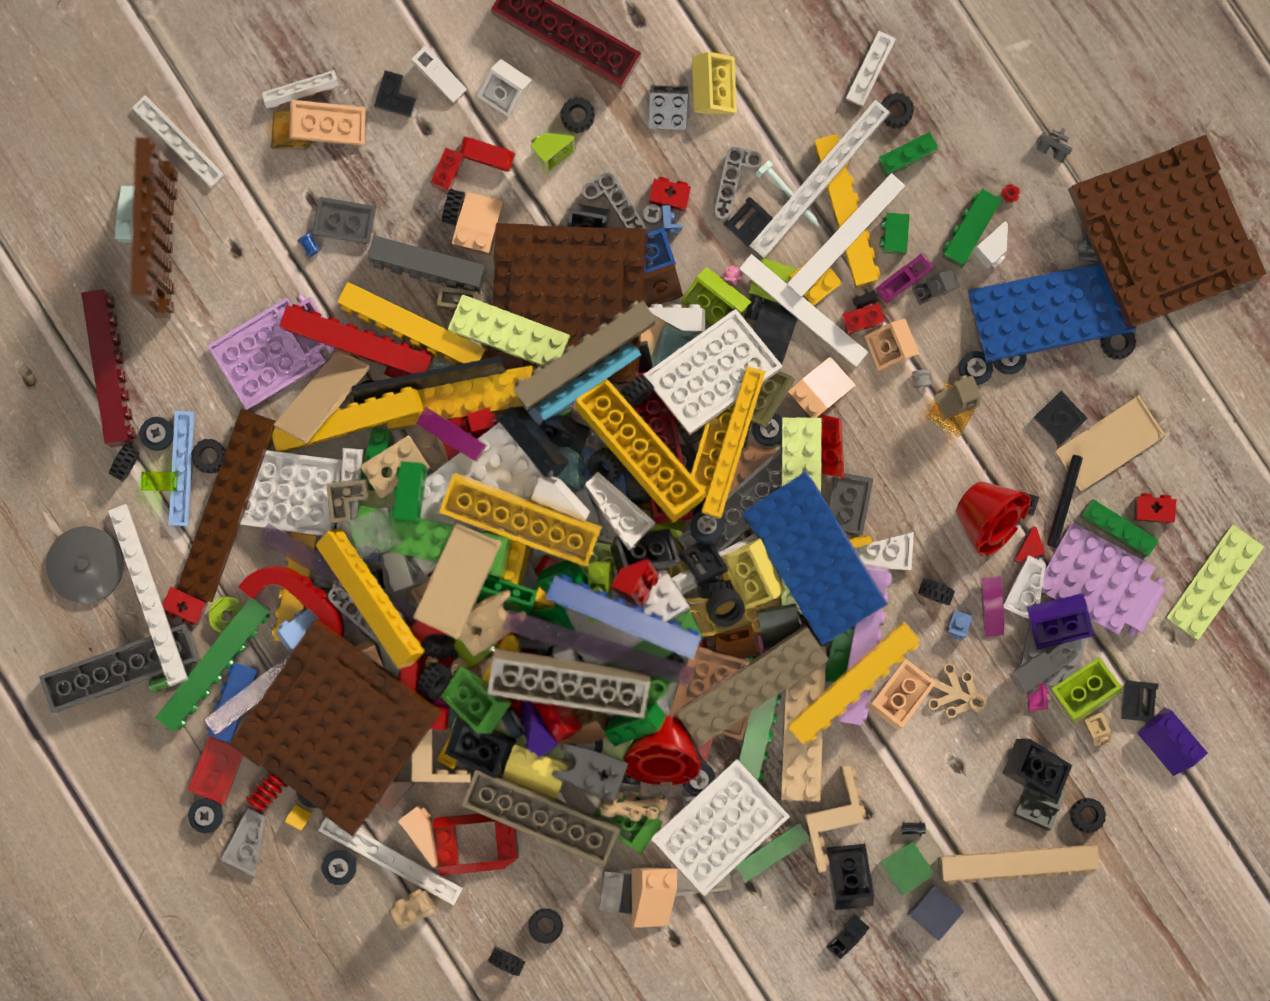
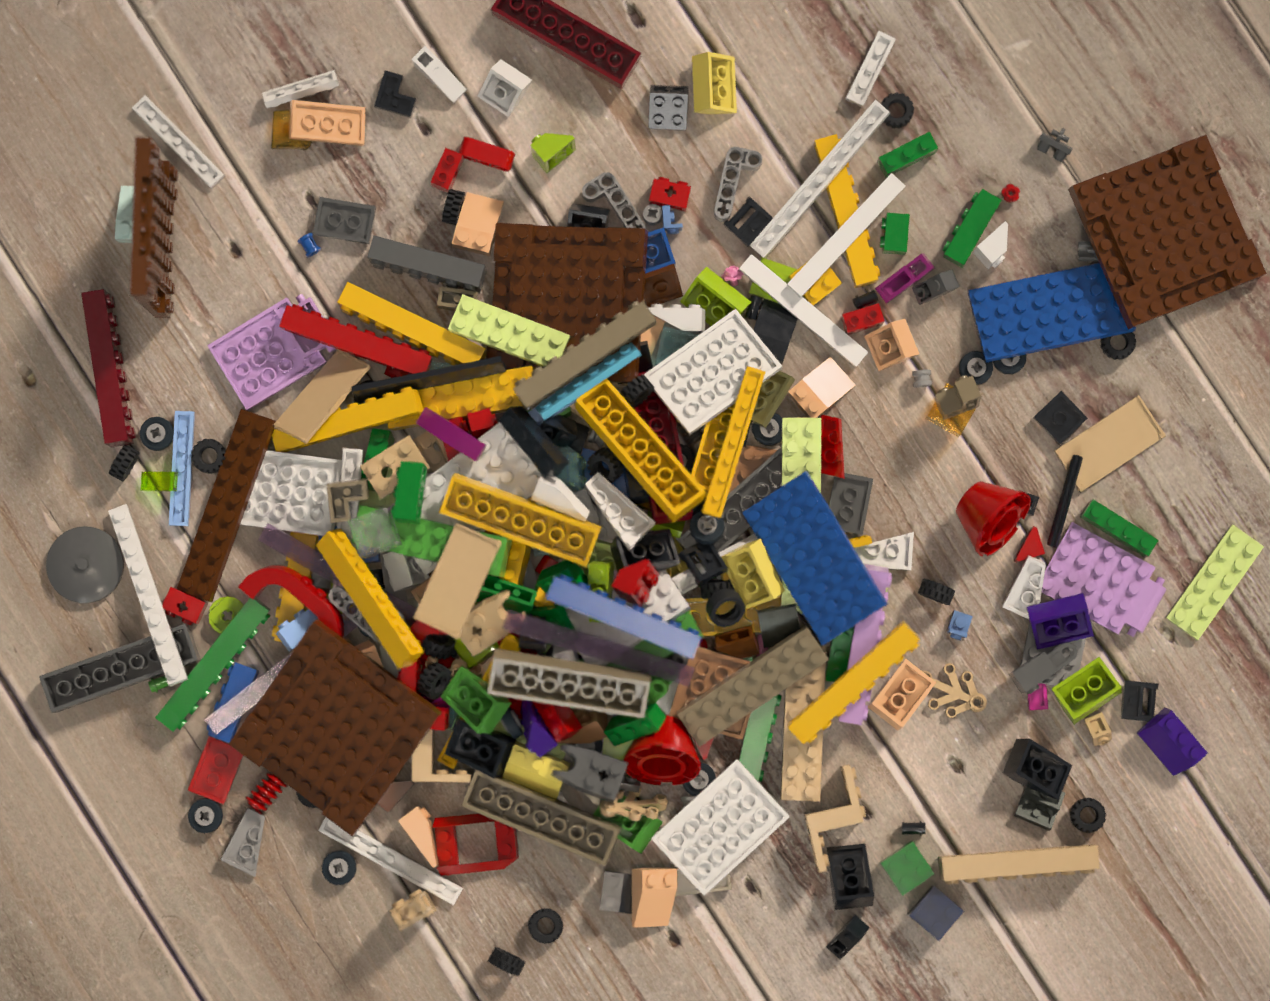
yellow slope [285,804,312,831] -> none
black tyre [561,97,595,133] -> none
green brick [736,822,810,882] -> none
light aqua piece [755,160,820,227] -> none
magenta slope [980,577,1004,637] -> none
red brick [1134,493,1177,524] -> none

